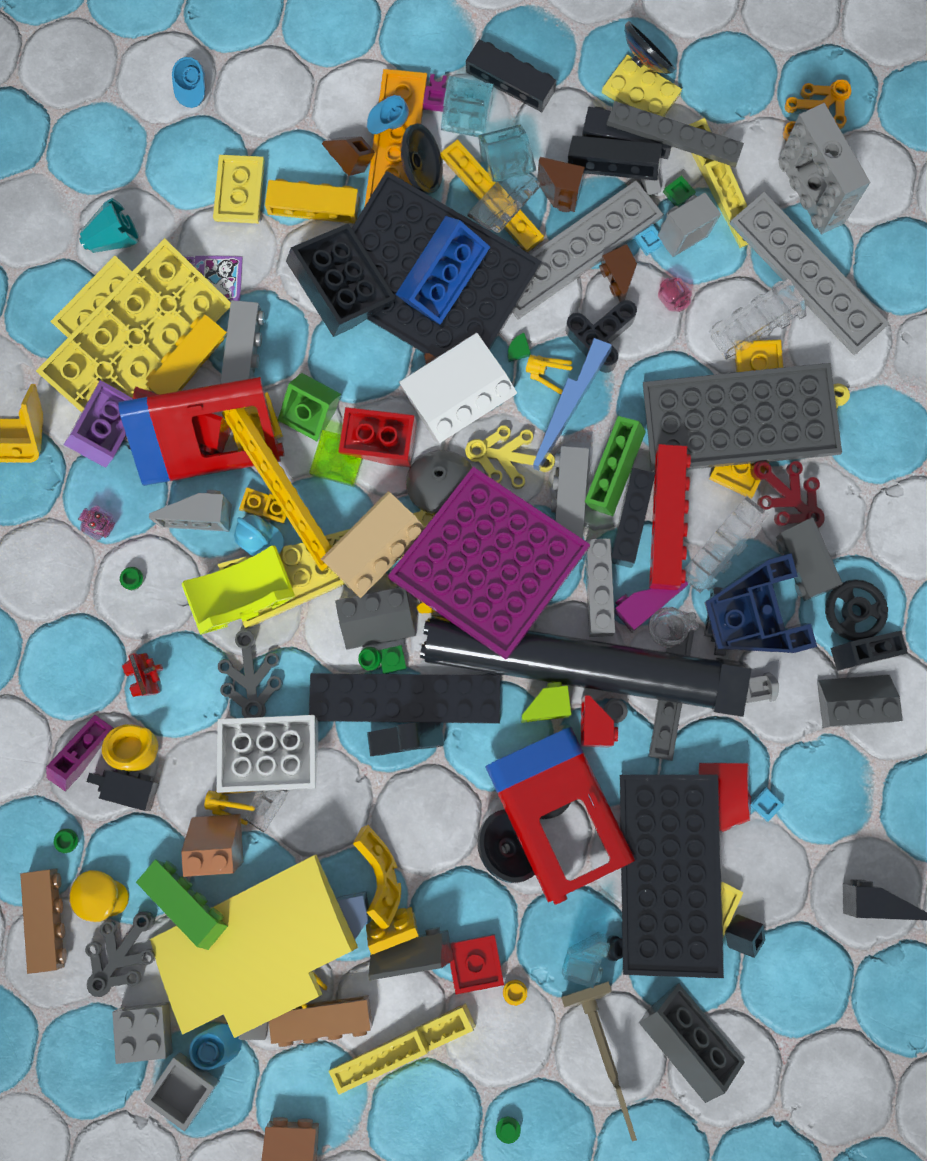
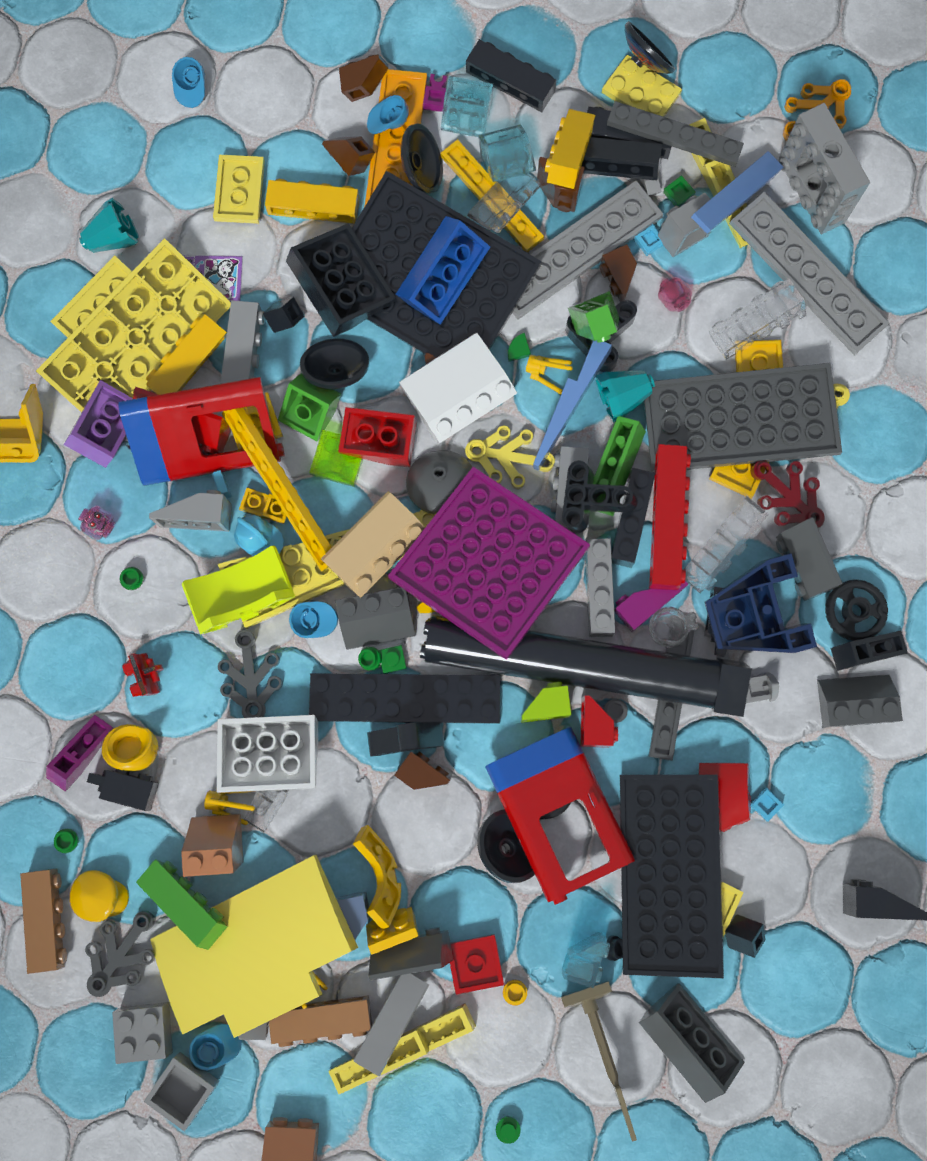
none -> medium azure tile [212,470,232,498]
none -> black panel [263,296,305,333]
none -> dark azure cap [289,601,338,638]
none -> black dish [300,338,369,389]
none -> reddish brown slope [339,54,389,102]
none -> light grey slope [354,974,429,1077]
none -> reddish brown slope [394,751,451,790]
none -> yellow brick [545,109,595,189]
none -> black beam [562,460,638,533]
none -> bright green wedge [568,291,619,343]
none -> teal cone [596,370,655,423]
none -> medium blue slope [691,151,783,234]

